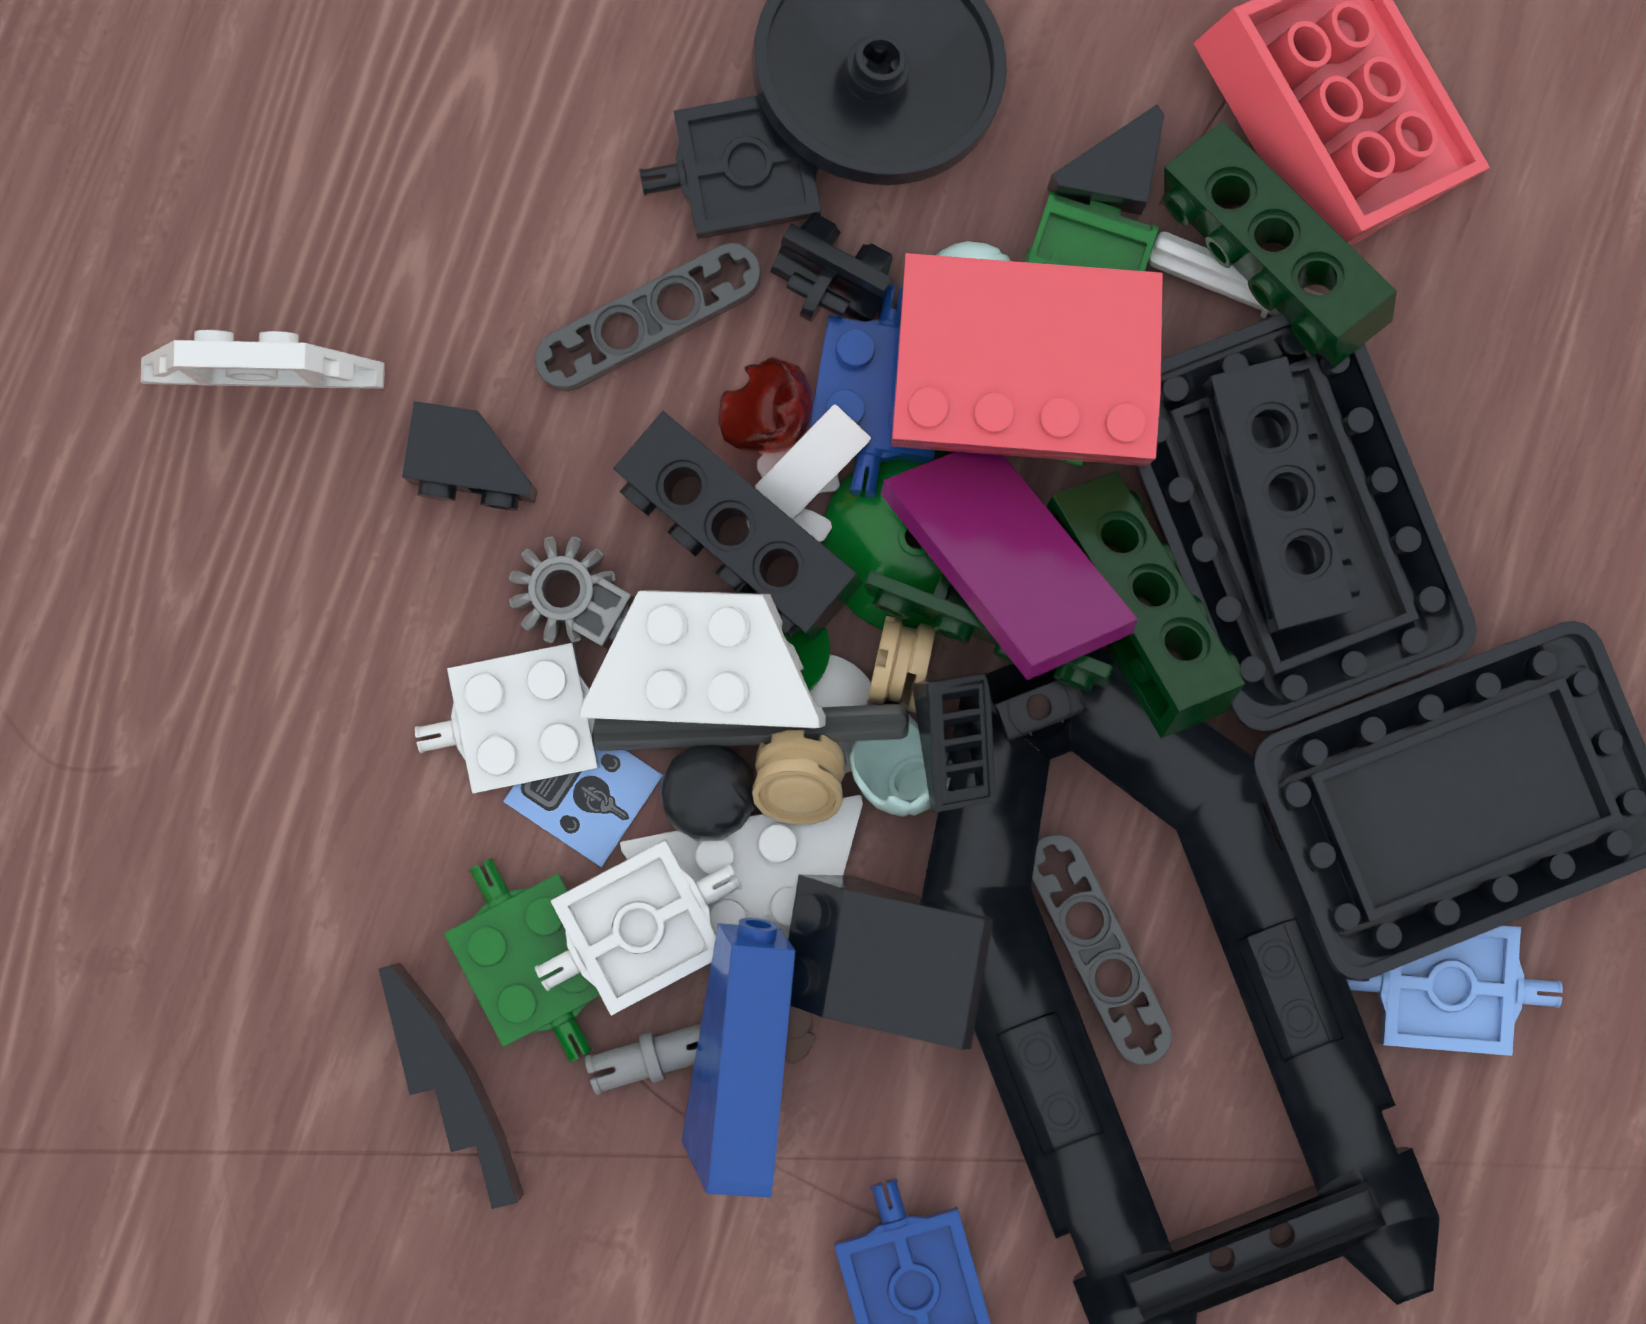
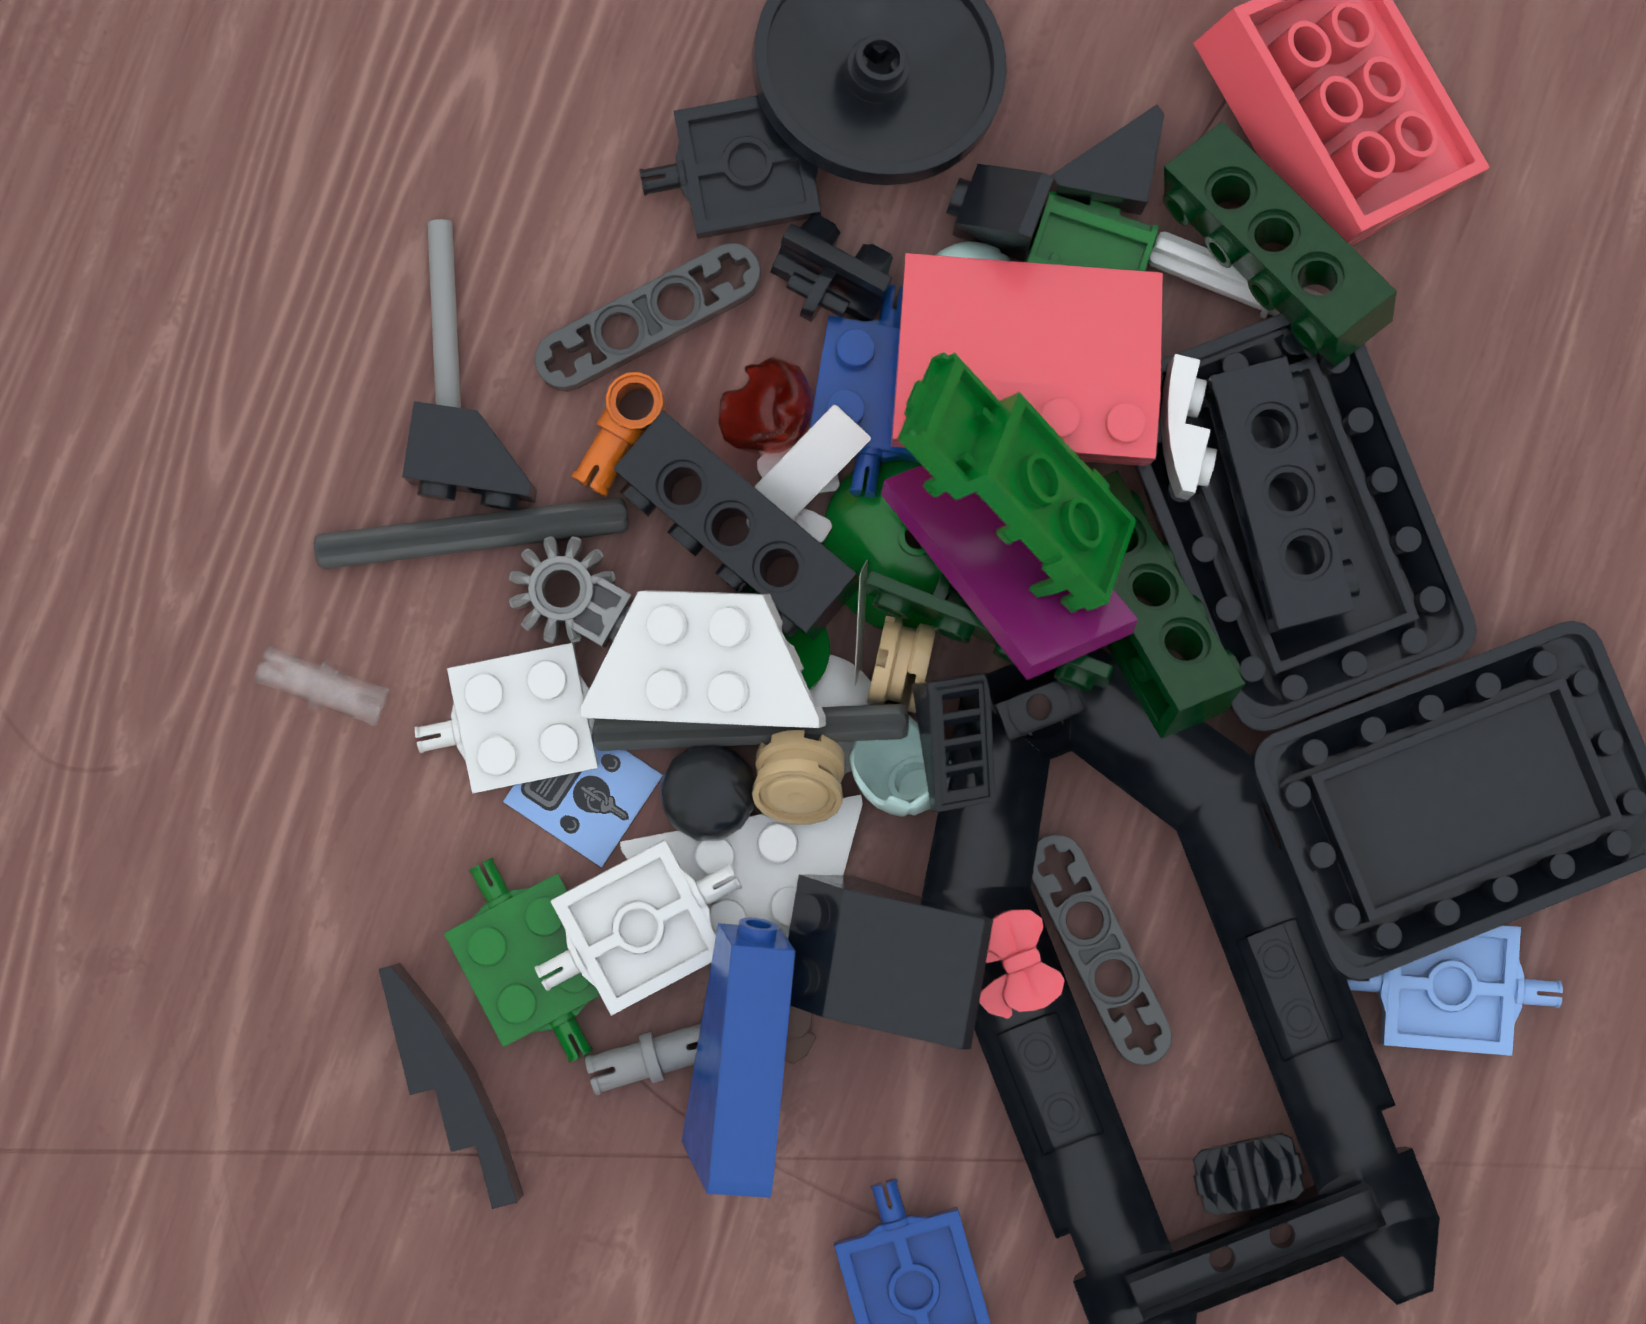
white wing [141,330,385,389] -> none
none -> clear pin [255,645,390,727]
none -> dark grey axle [314,497,629,569]
none -> light grey bar [427,219,461,408]
none -> orange pin [570,372,667,497]
none -> white sticker [854,559,868,686]
none -> green piece [897,352,1137,613]
none -> black slope [946,164,1054,262]
none -> coral piece [979,909,1065,1019]
none -> white slope [1161,354,1217,500]
none -> black gear [1193,1133,1304,1215]

